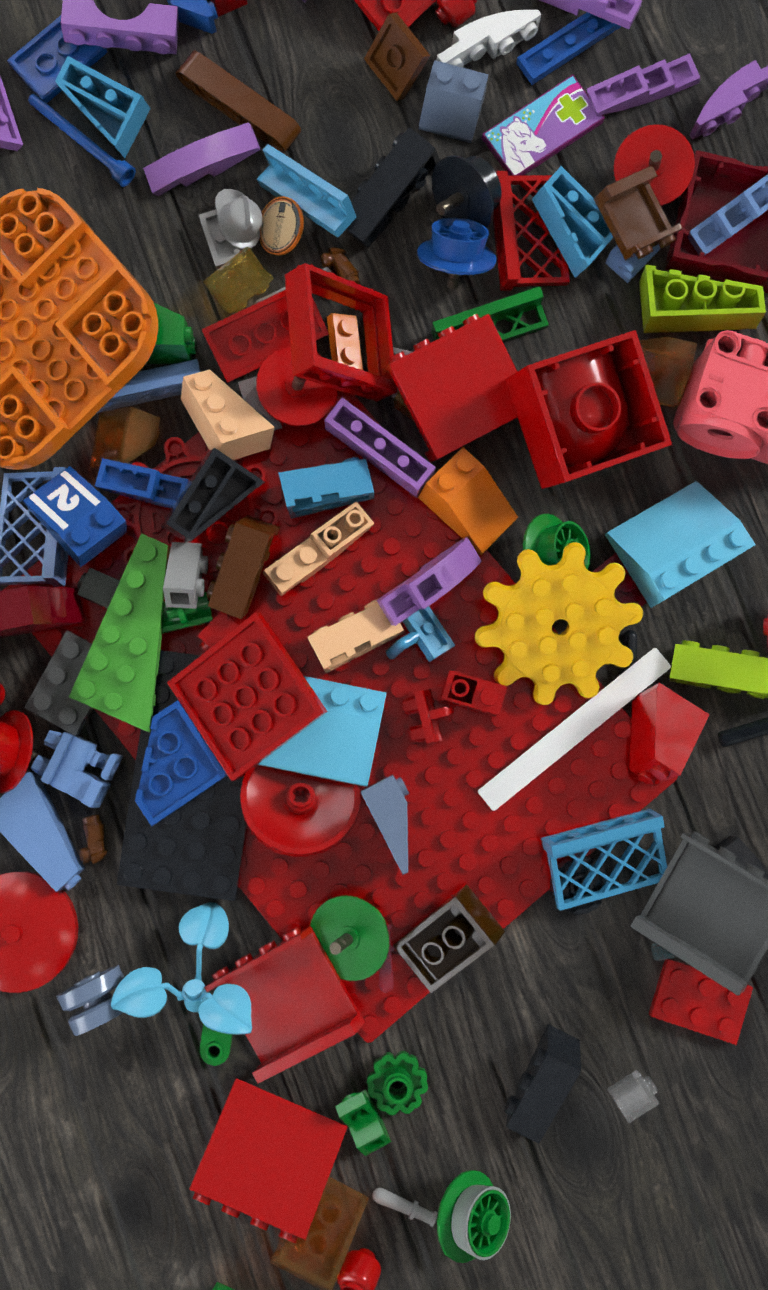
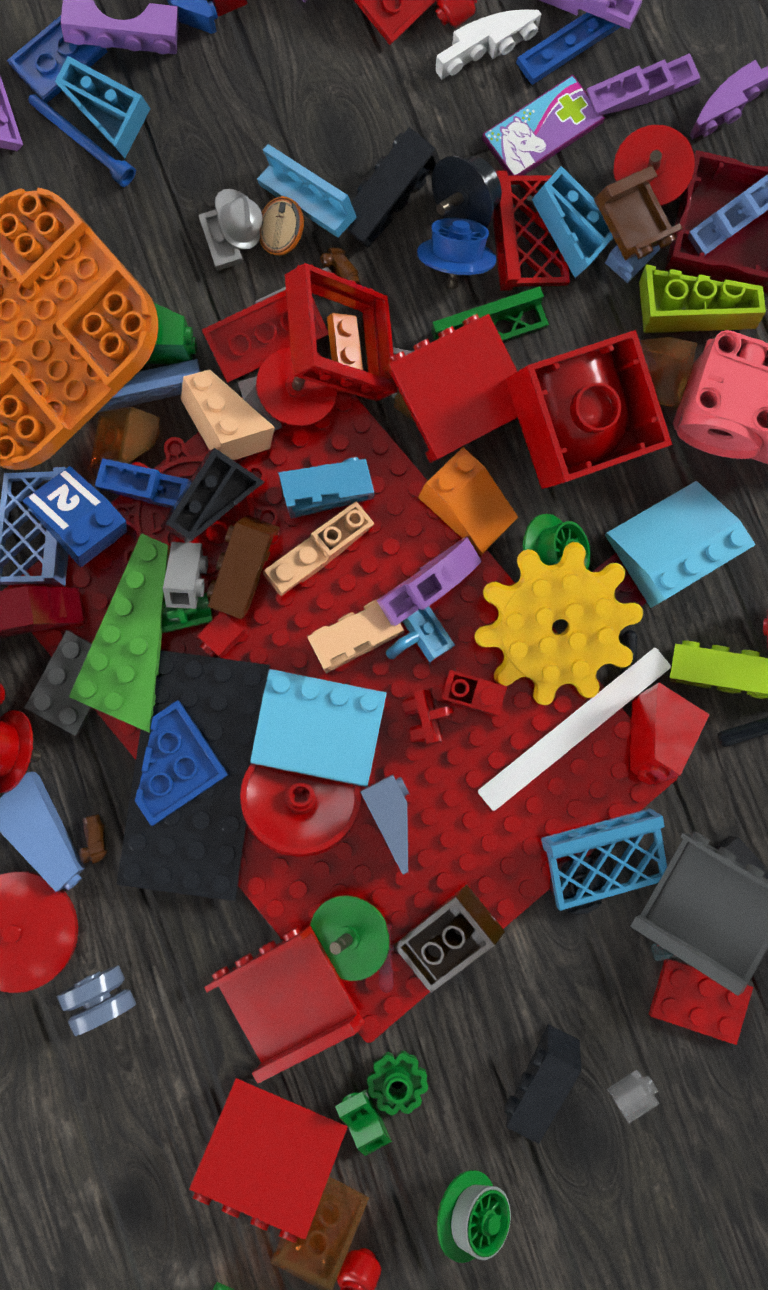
medium blue hips [31,730,123,808] -> none
pearl dark grey brick [77,568,120,609] -> none
medium azure plant [111,902,252,1035] -> none
medium lavender slope [143,122,261,196] -> none
red plate [167,612,328,781] -> none
reddish brown beam [176,50,301,154] -> none
green plate [200,1024,233,1066] -> none
clear yellow bracket [203,246,274,313] -> none
medium lavender brick [324,397,436,498] -> none
reddish brown tile [364,13,430,101] -> none
light grey piece [372,1188,438,1227] -> none
sand blue slope [418,60,489,143] -> none

